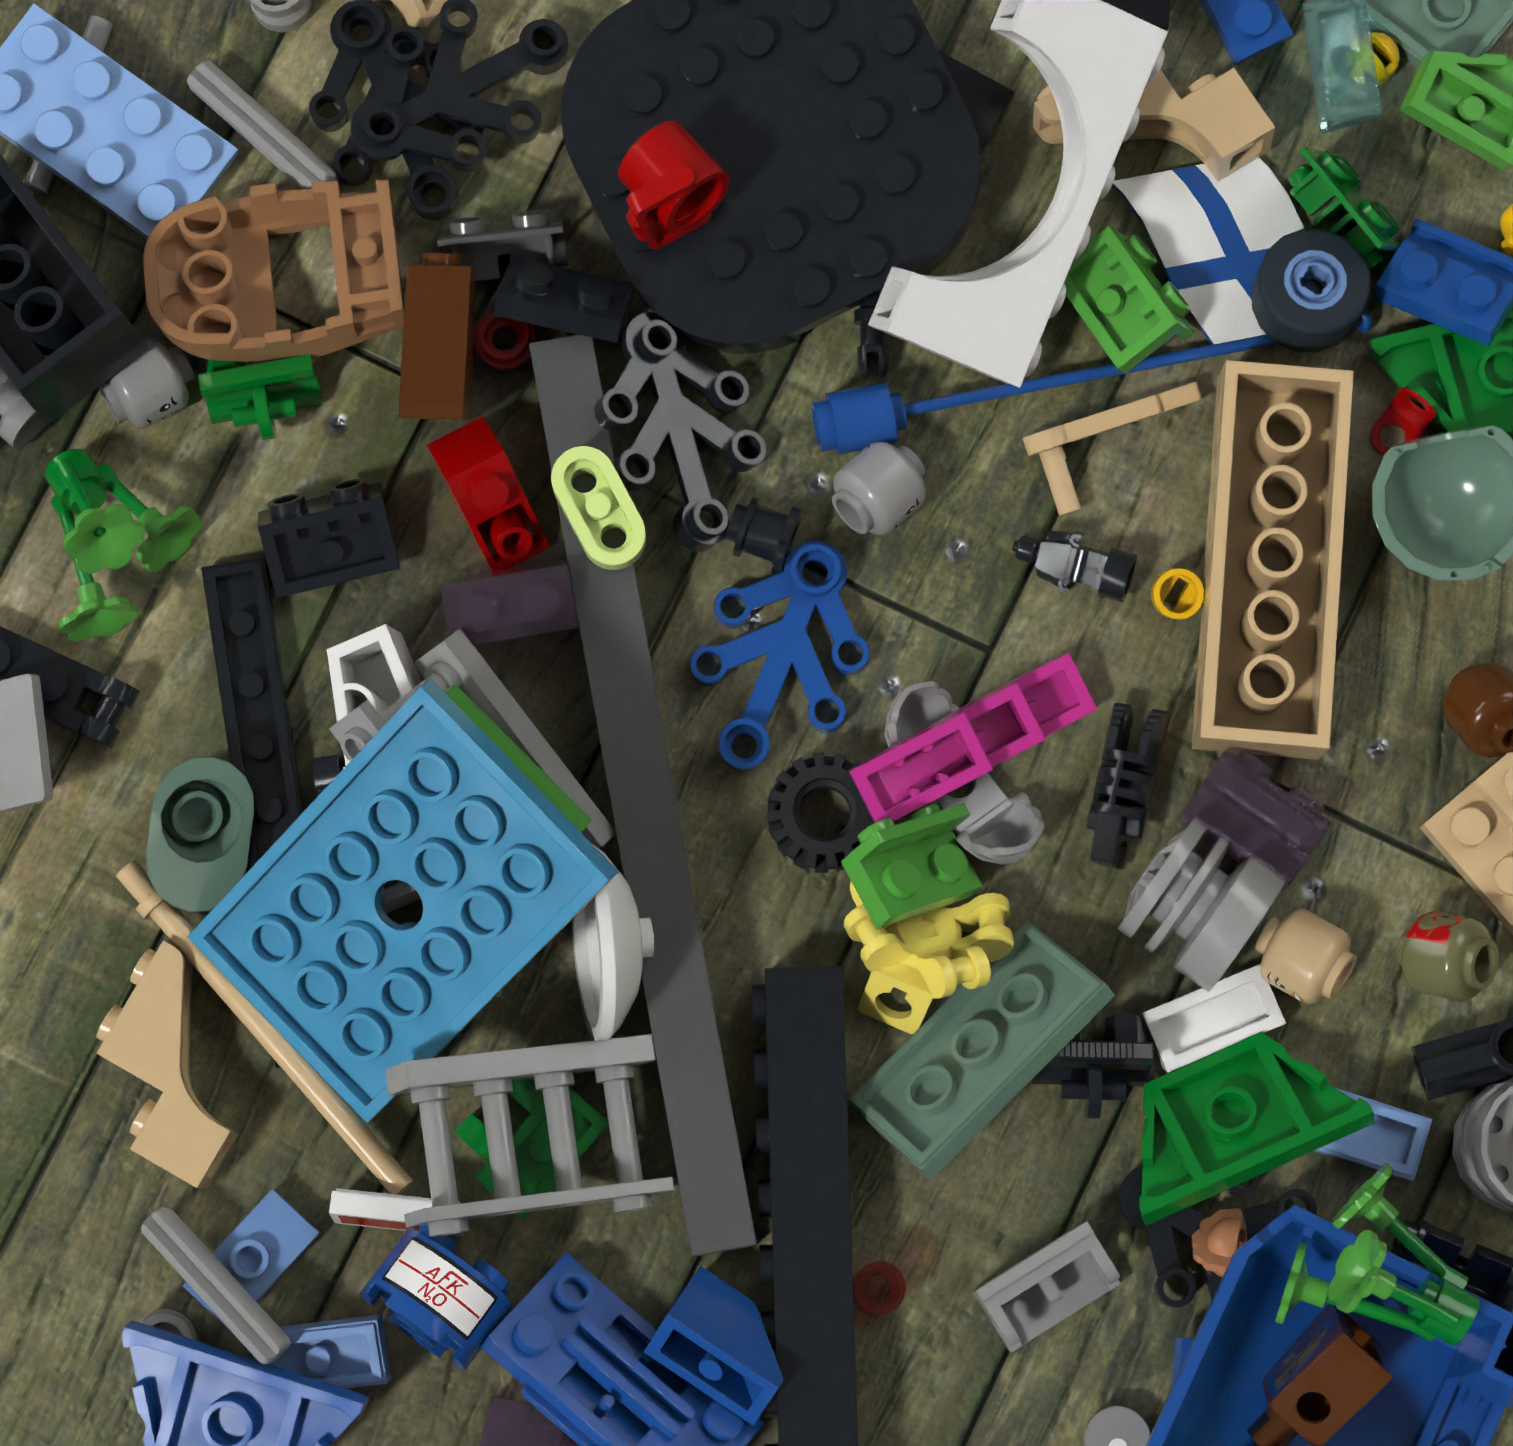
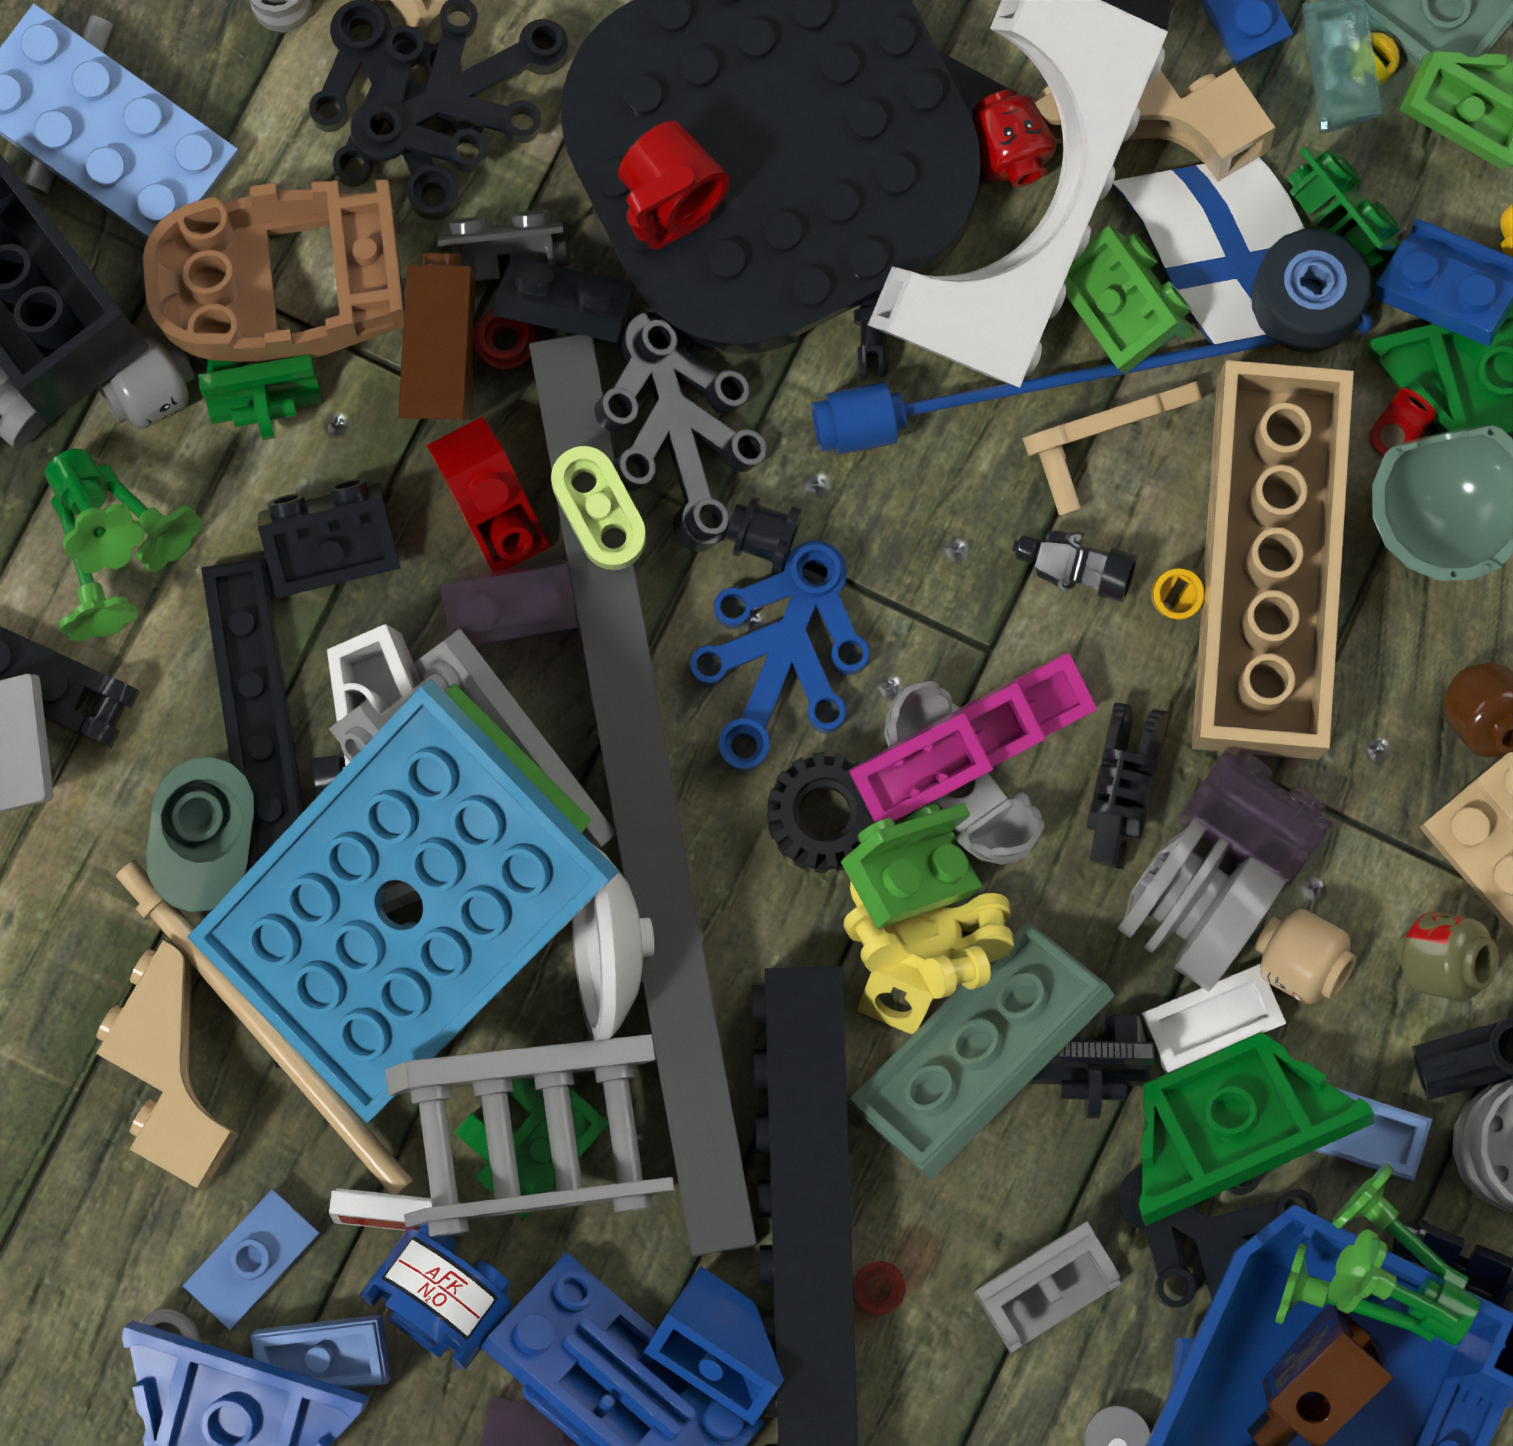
light grey axle [141,1206,291,1365] -> none
light grey axle [187,60,339,190] -> none
light grey head [832,441,926,535] -> none
nougat piece [1191,1208,1247,1278] -> none
none -> red head [972,89,1057,188]

